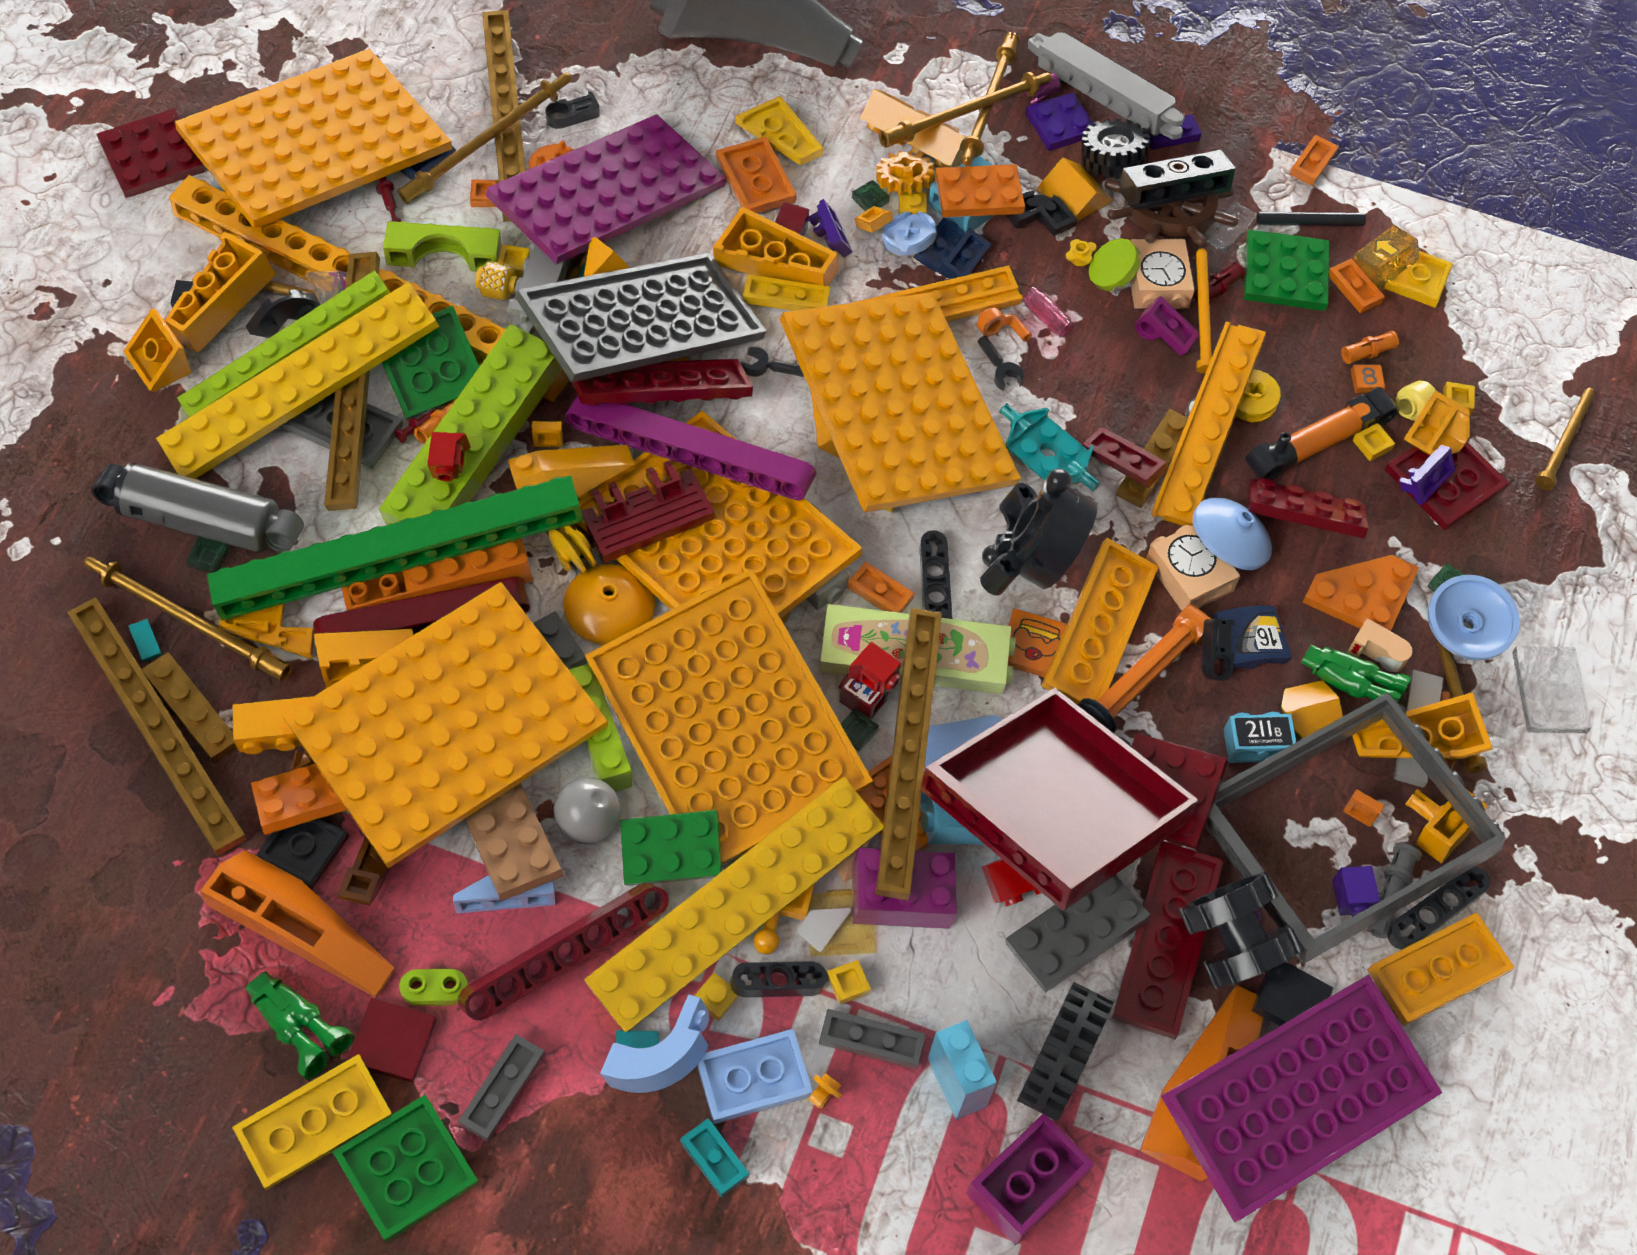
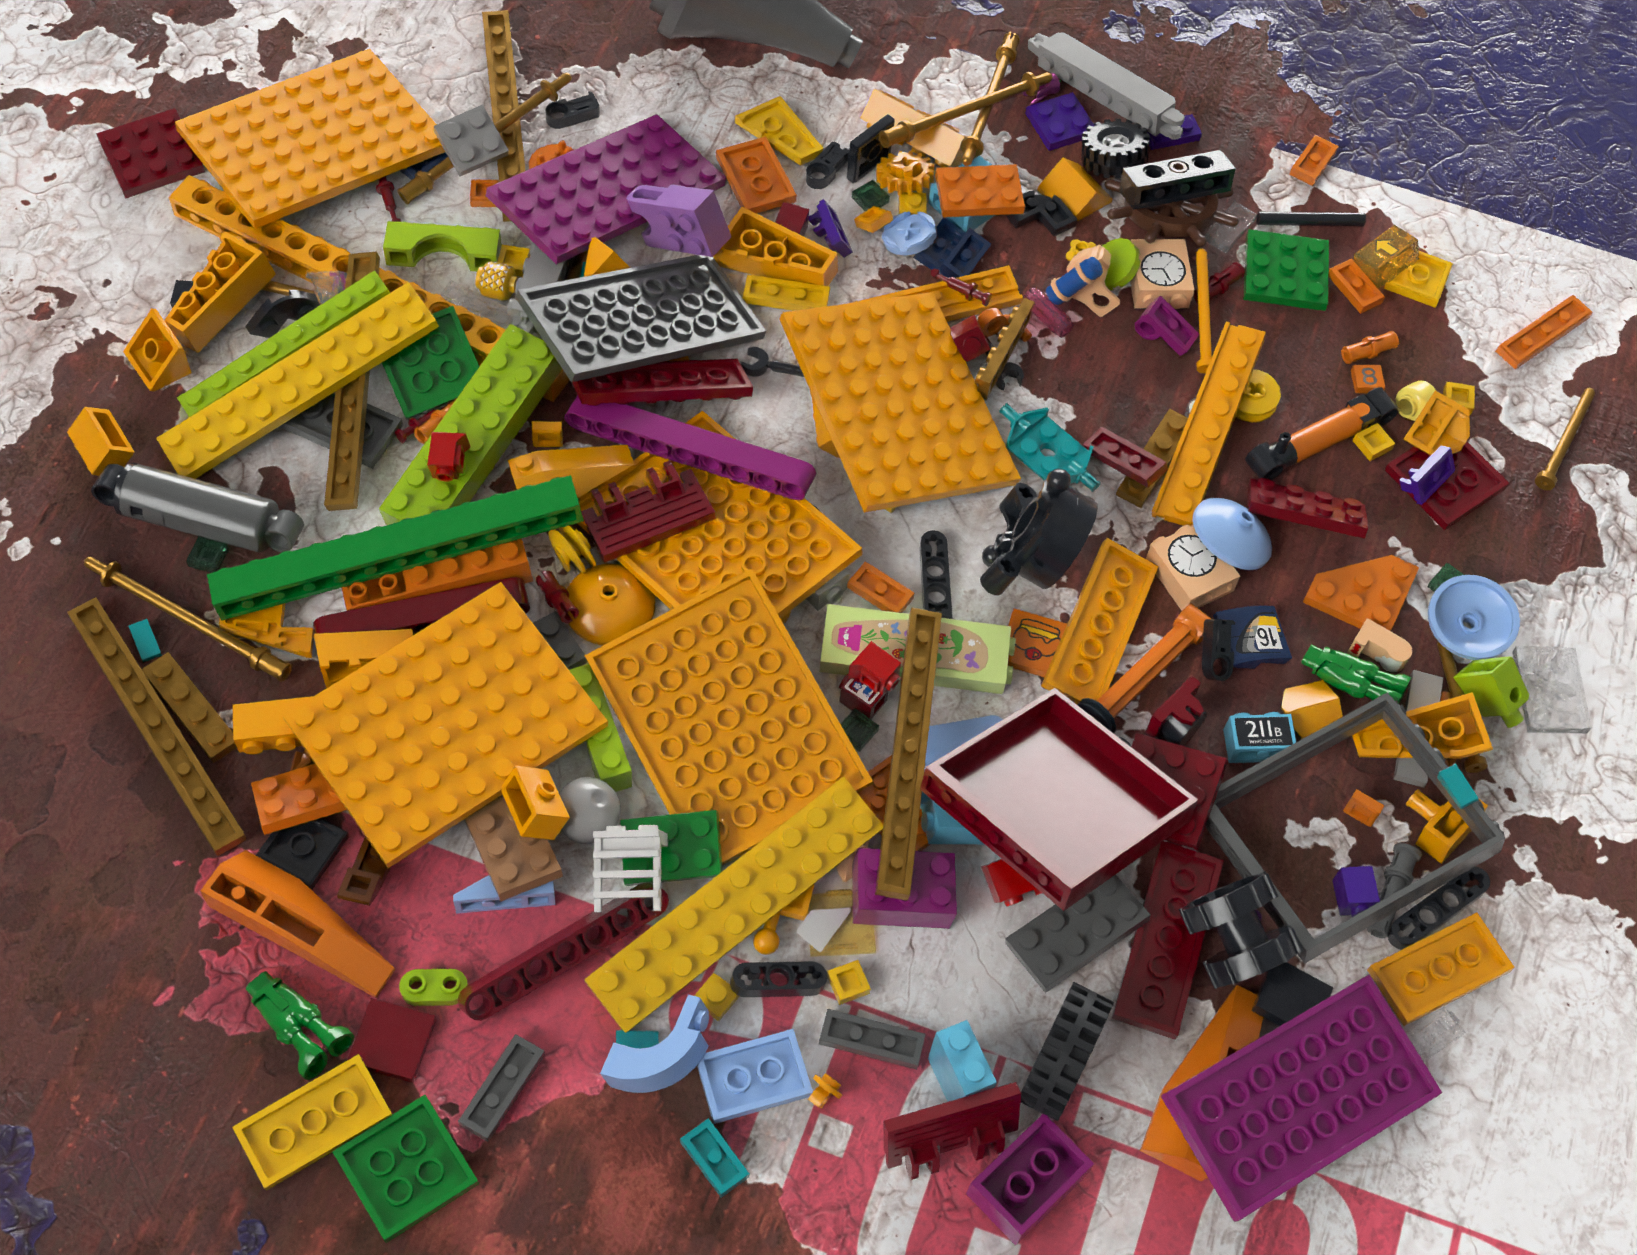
none -> light orange brick [67,407,135,476]
none -> light grey plate [433,104,509,177]
none -> light orange brick [501,766,570,840]
none -> dark red pin [536,570,579,623]
none -> white plate [593,825,668,912]
none -> medium lavender brick [626,185,732,257]
none -> black piece [806,142,849,189]
none -> black tile [847,114,895,183]
none -> dark red hinge [883,1082,1021,1180]
none -> dark red piece [931,269,992,306]
none -> dark red brick [950,315,991,362]
none -> pearl gold plate [975,298,1035,400]
none -> light nougat piece [1046,244,1120,317]
none -> dark red piece [1144,676,1208,746]
none -> teal piece [1437,763,1478,810]
none -> lime torso [1453,656,1529,728]
none -> orange tile [1495,295,1593,370]

